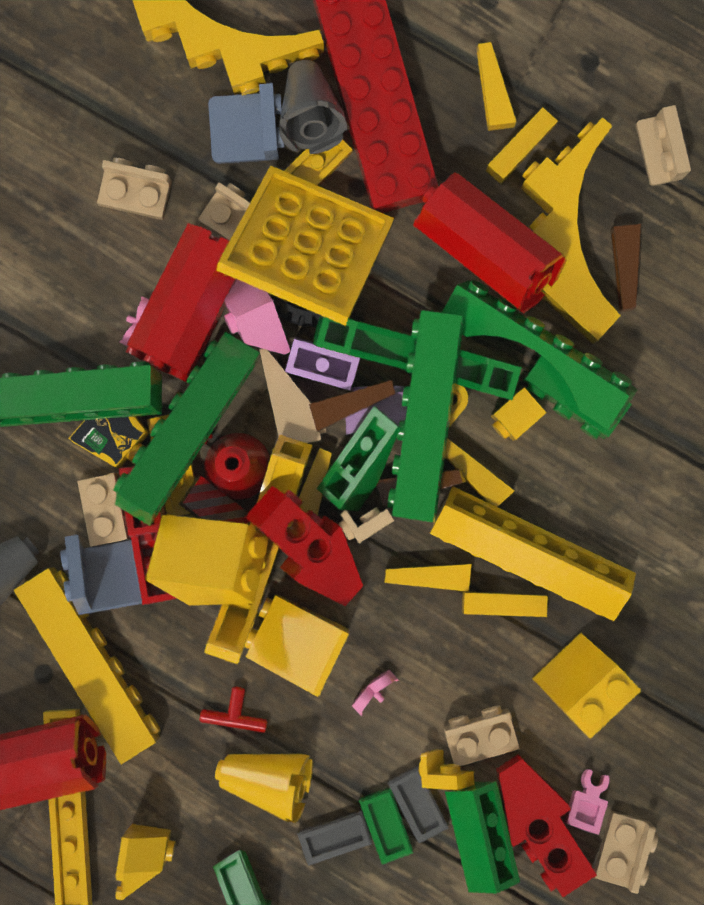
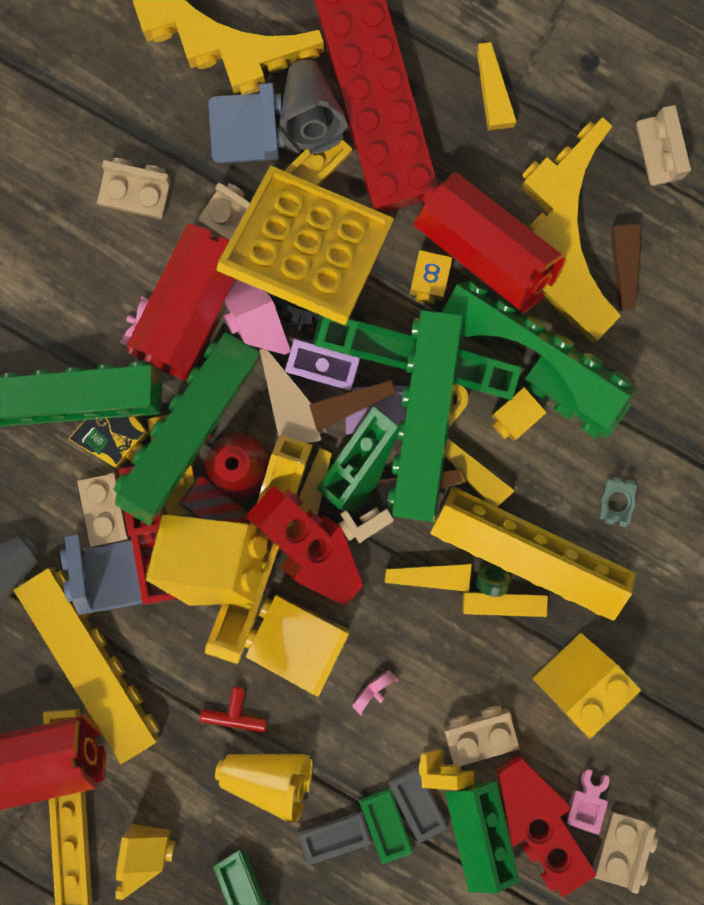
yellow piece [486,107,558,184] -> none
none -> yellow brick [409,250,452,305]
none -> dark green tile [476,565,511,597]
none -> sand green piece [599,477,637,527]

